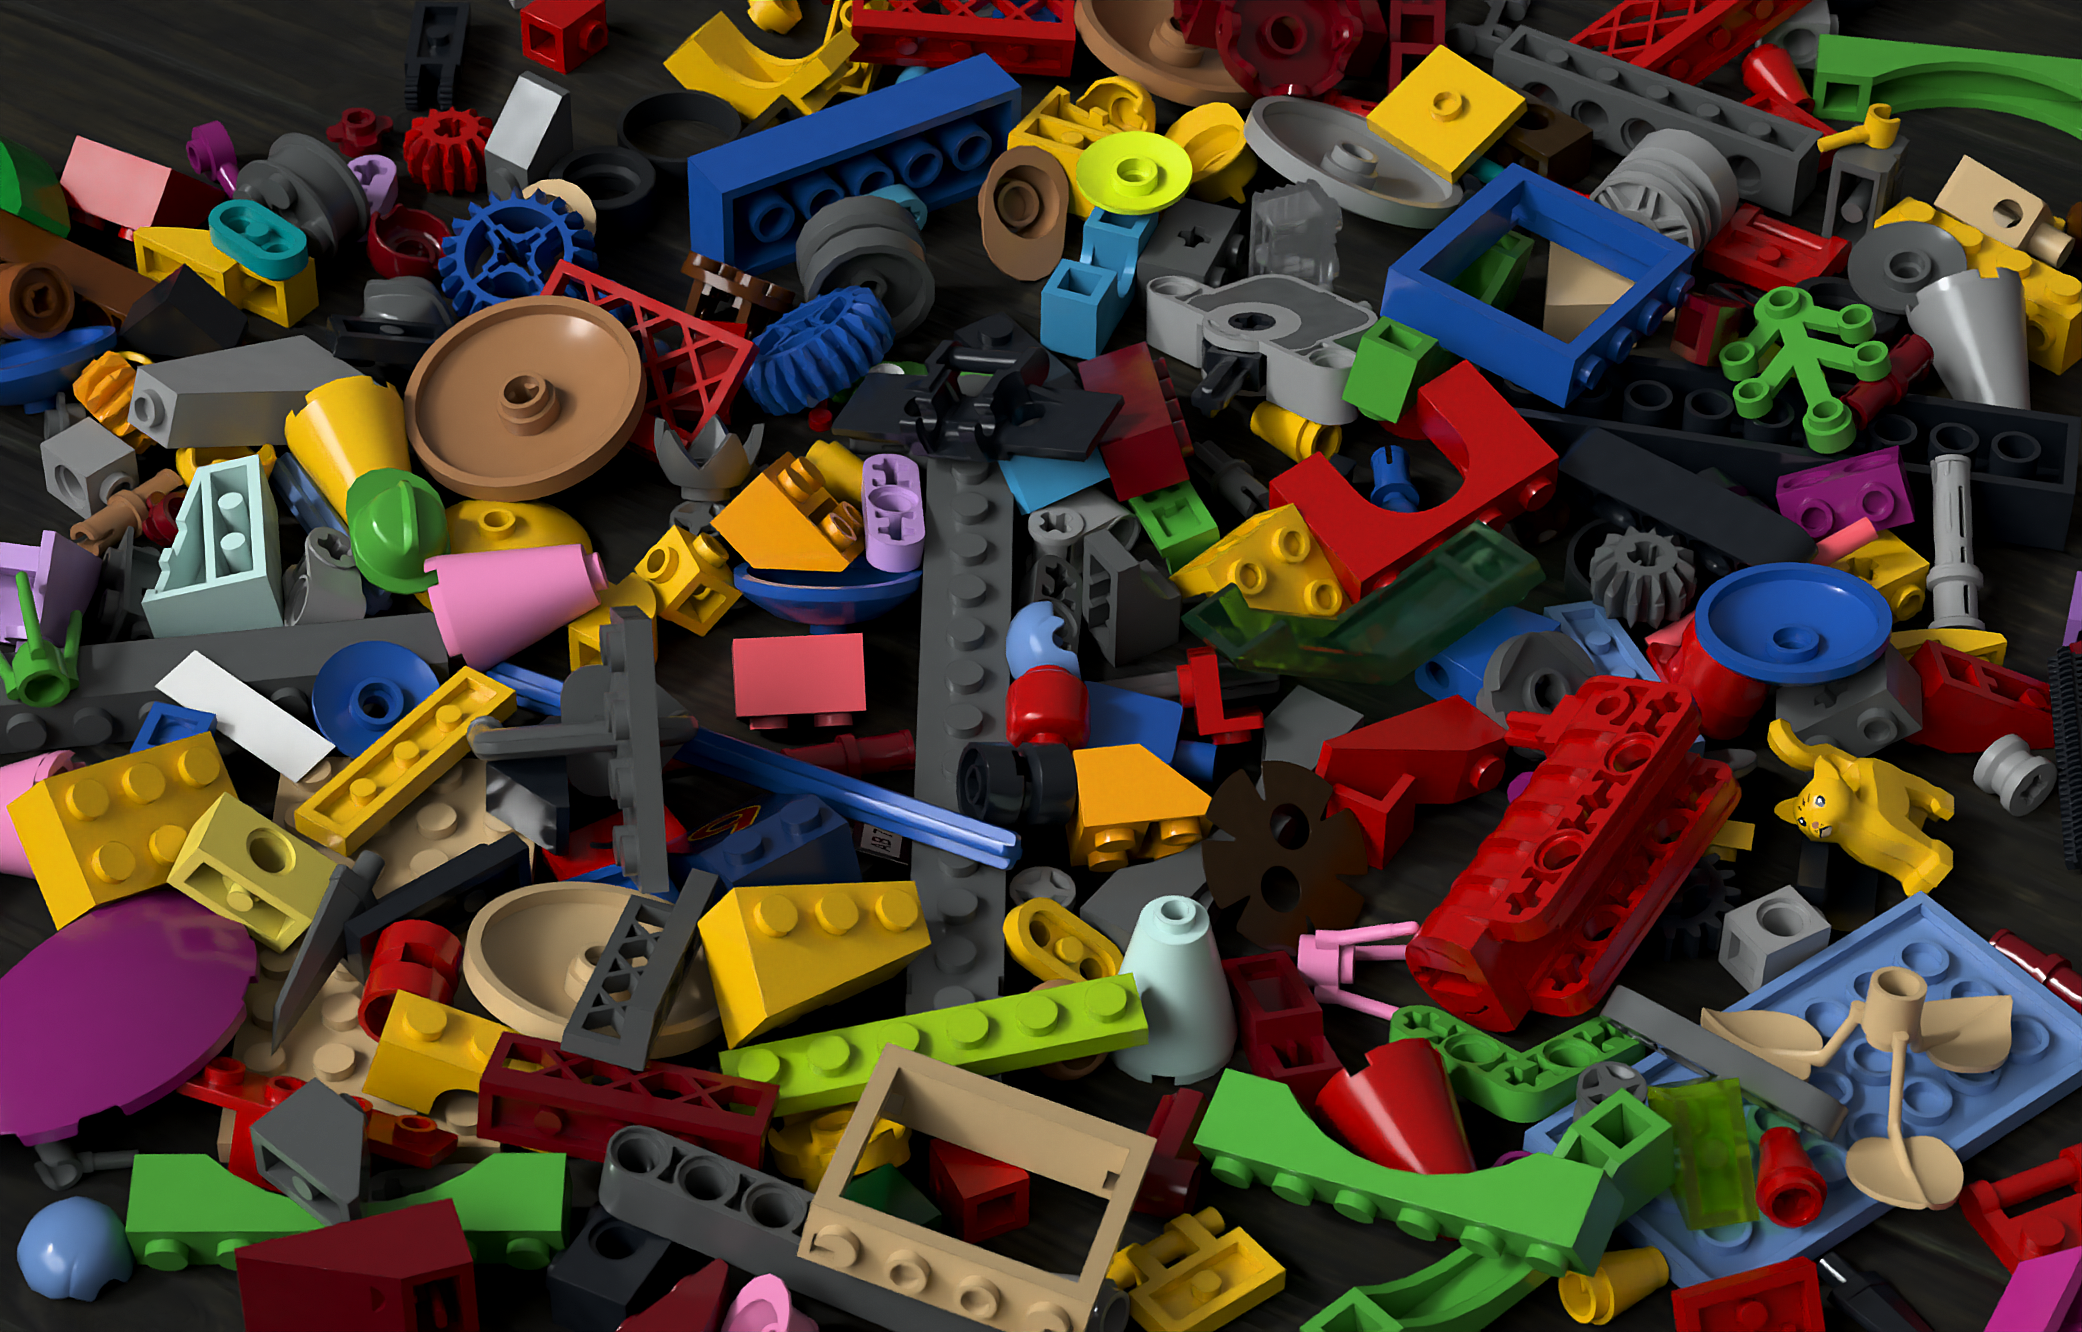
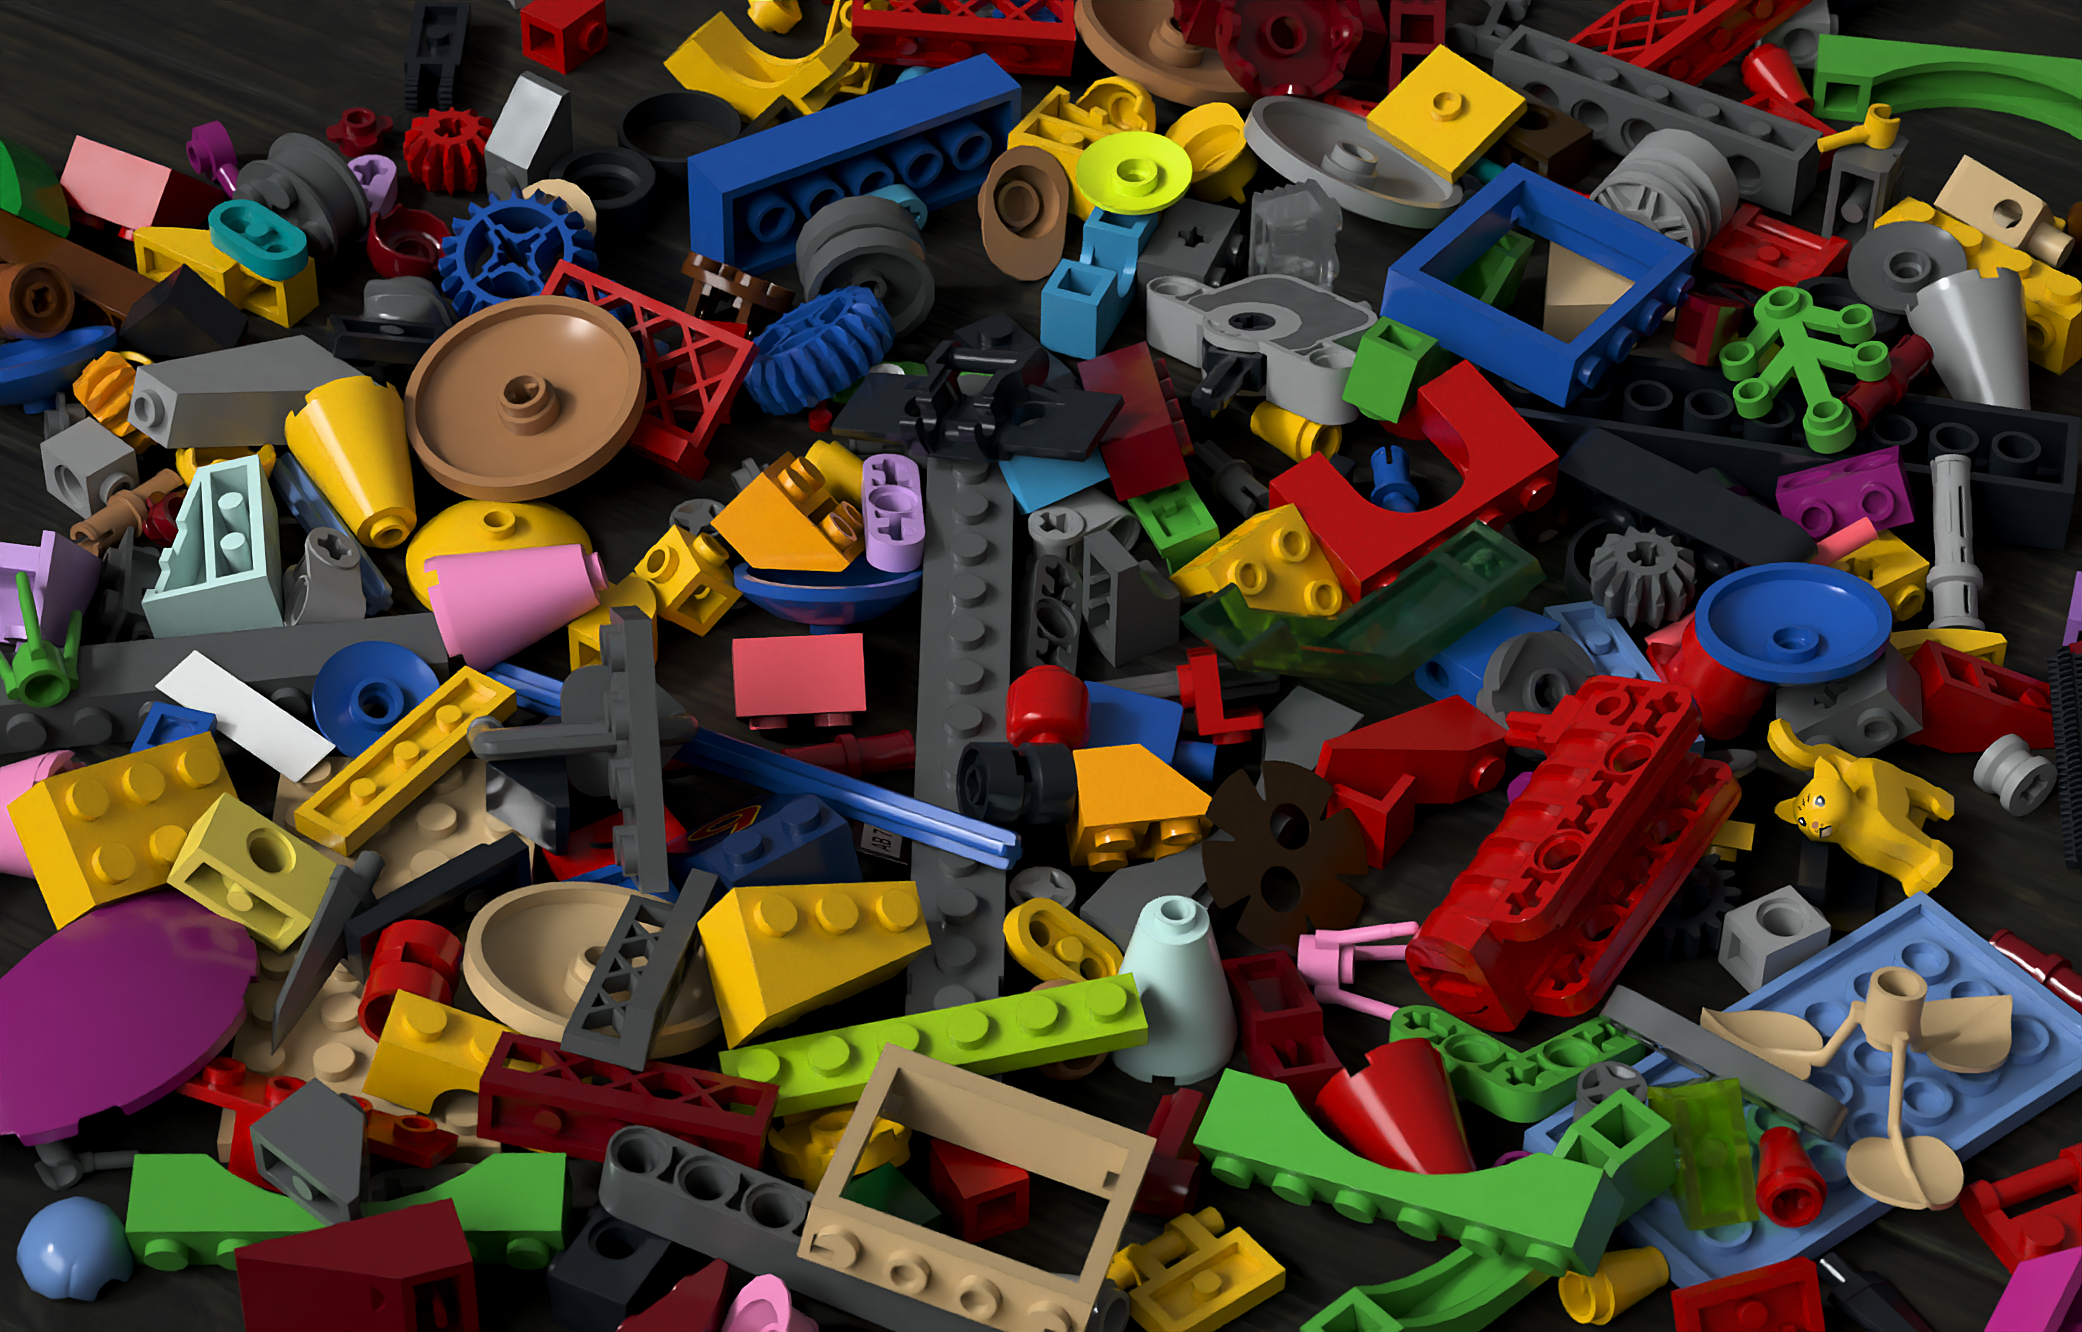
bright green piece [346,468,451,595] -> none
dark grey piece [654,414,764,502] -> none
medium blue hair [1006,601,1082,681] -> none

